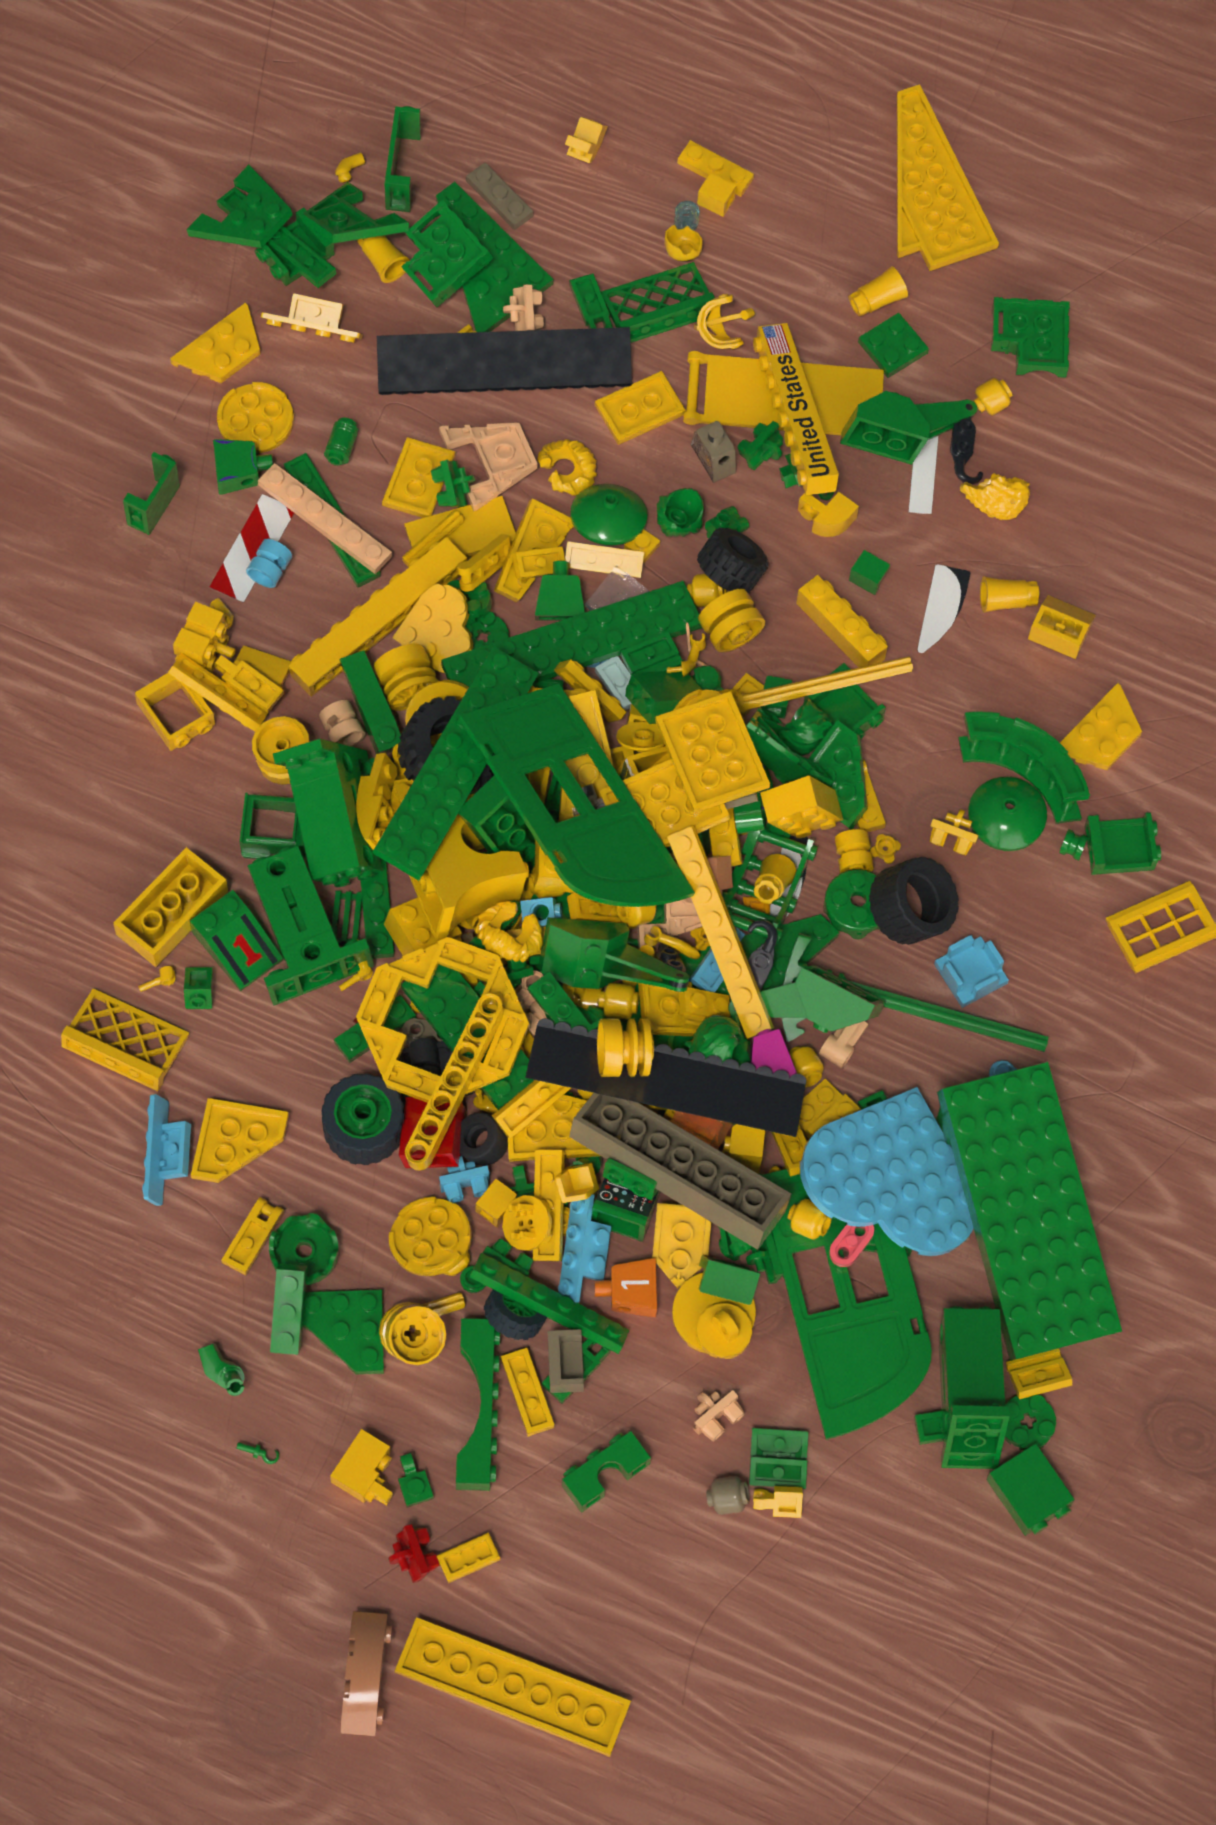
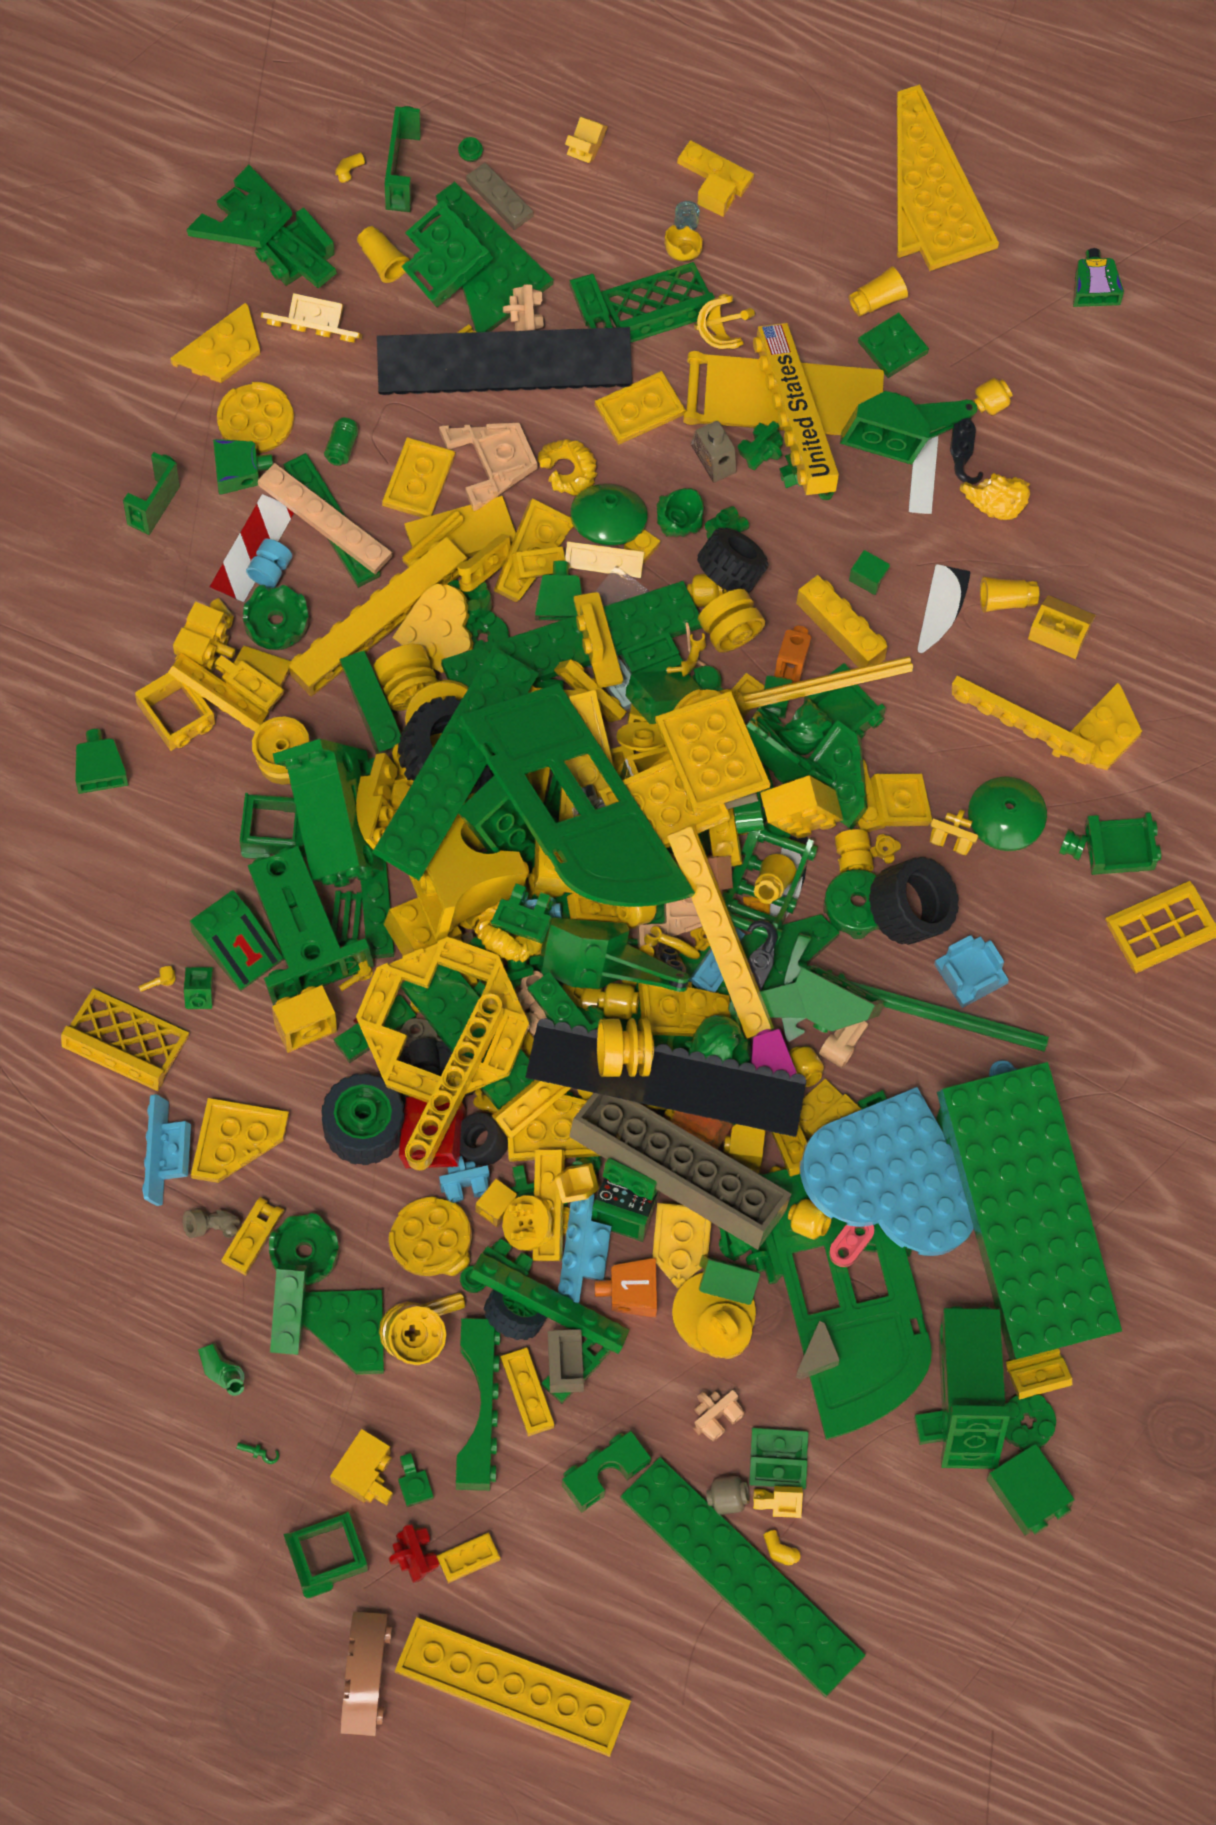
yellow brick [113,847,228,967] -> none
green wing [303,182,409,243] -> none
light nougat wheel [319,700,365,747] -> none
green hips [431,460,476,508] -> none
yellow brick [798,492,859,537] -> none
green fence [958,712,1090,824] -> none
green piece [991,297,1070,378] -> none
none -> green torso [75,729,128,794]
none -> dark tan arm [182,1209,240,1238]
none -> green plate [243,585,309,650]
none -> yellow brick [272,985,337,1053]
none -> green piece [283,1512,368,1599]
none -> green plate [458,137,483,162]
none -> green plate [491,884,554,944]
none -> yellow bracket [573,592,623,688]
none -> green plate [620,1457,866,1698]
none -> yellow arm [763,1530,801,1565]
none -> orange torso [774,625,812,683]
none -> dark tan slope [796,1321,839,1379]
none -> yellow plate [871,774,932,826]
none -> yellow plate [952,675,1096,764]
none -> green torso [1073,248,1124,307]

